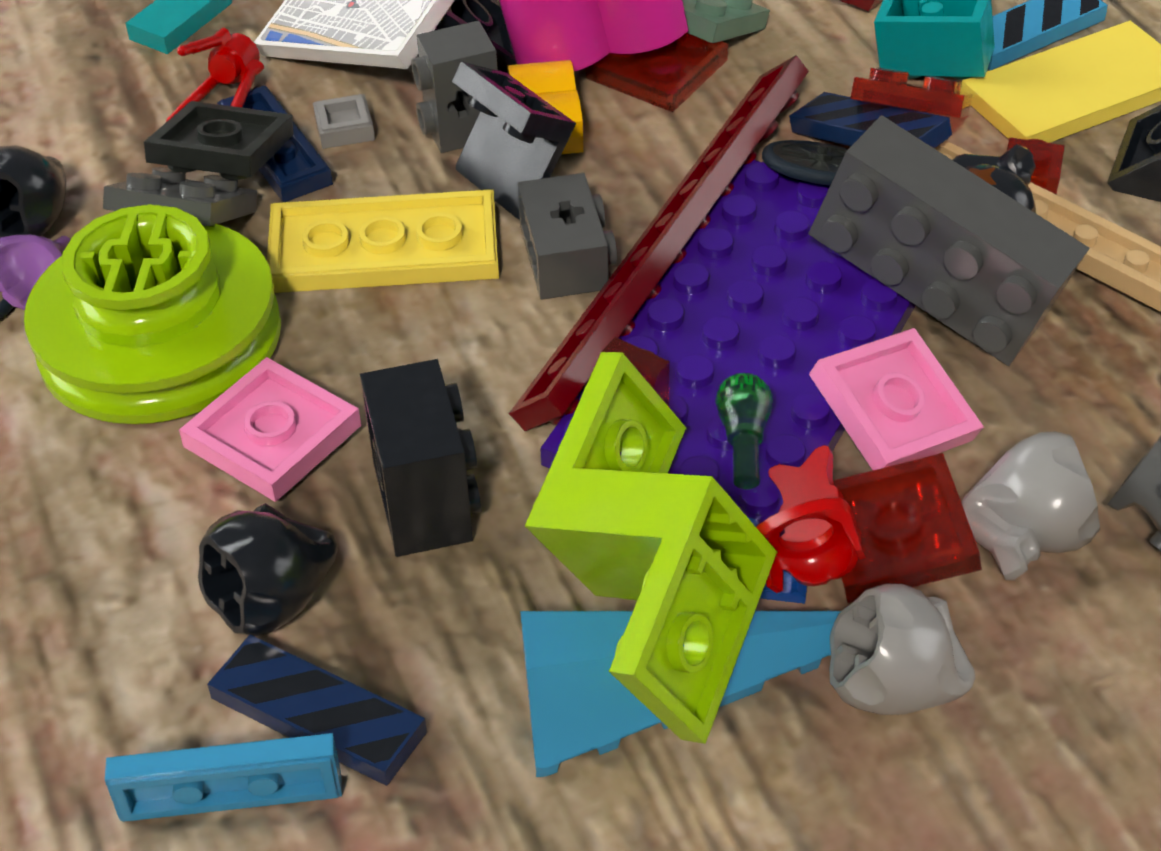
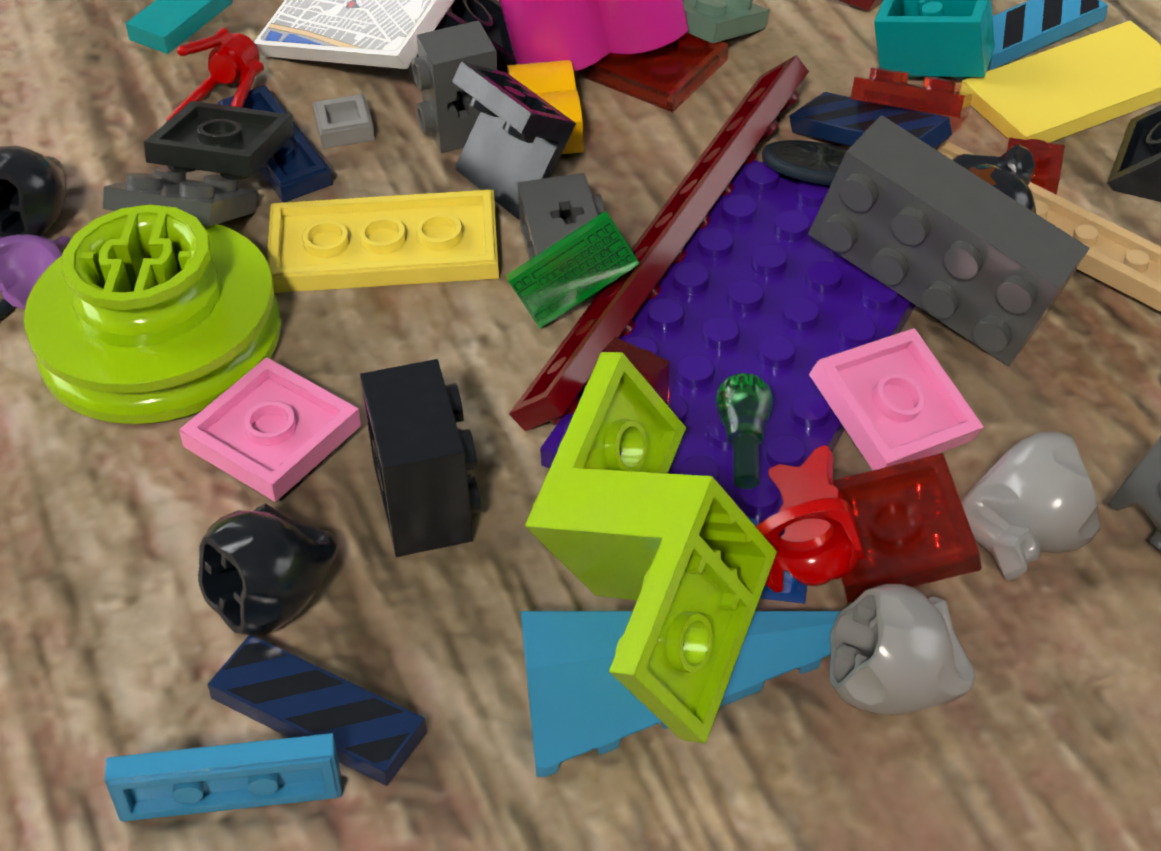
none -> green tile [506,211,640,328]

